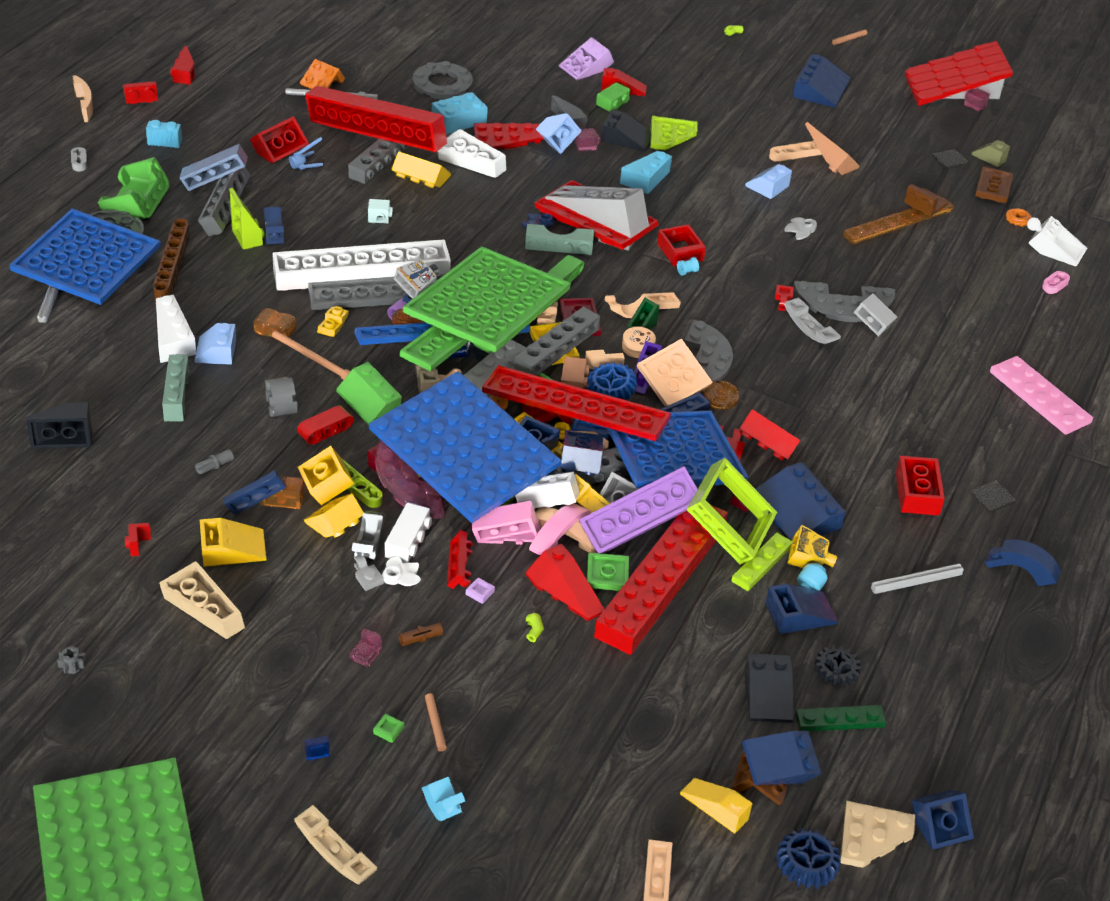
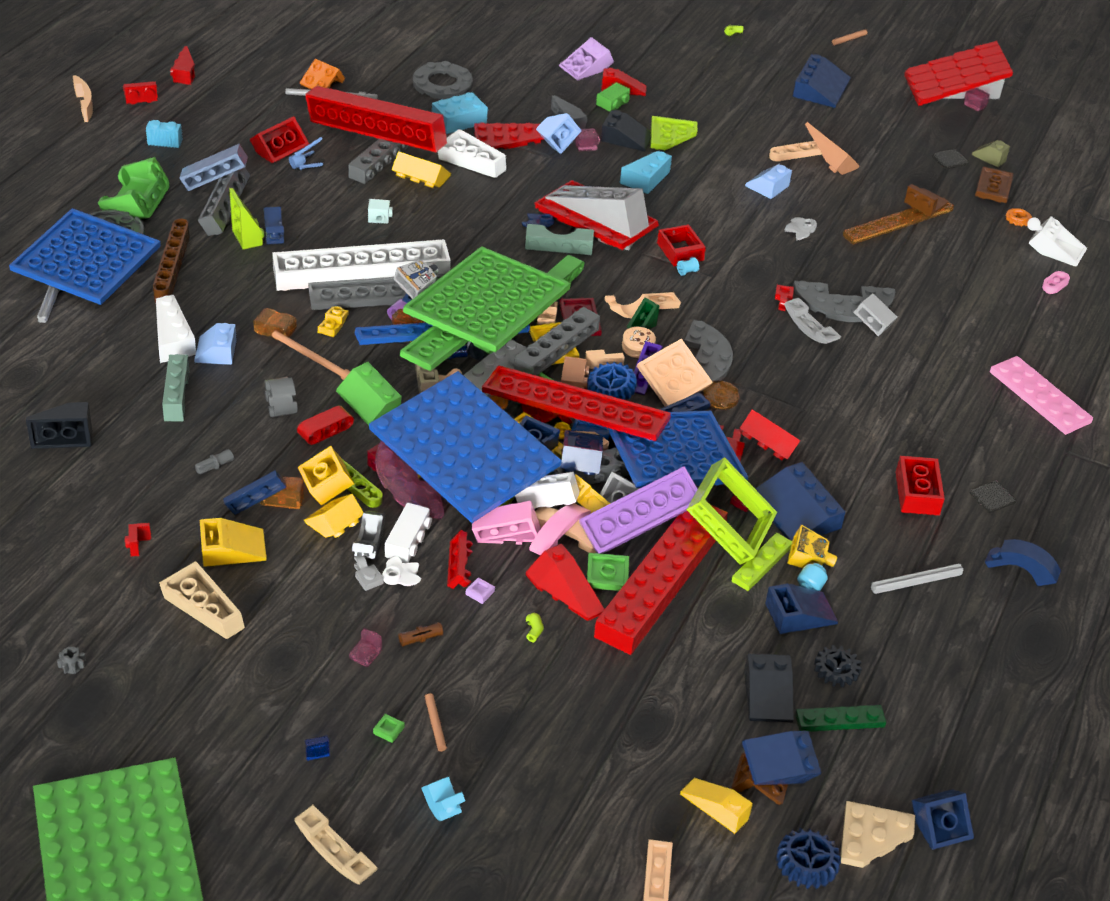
light grey beam [71,147,87,171] -> none

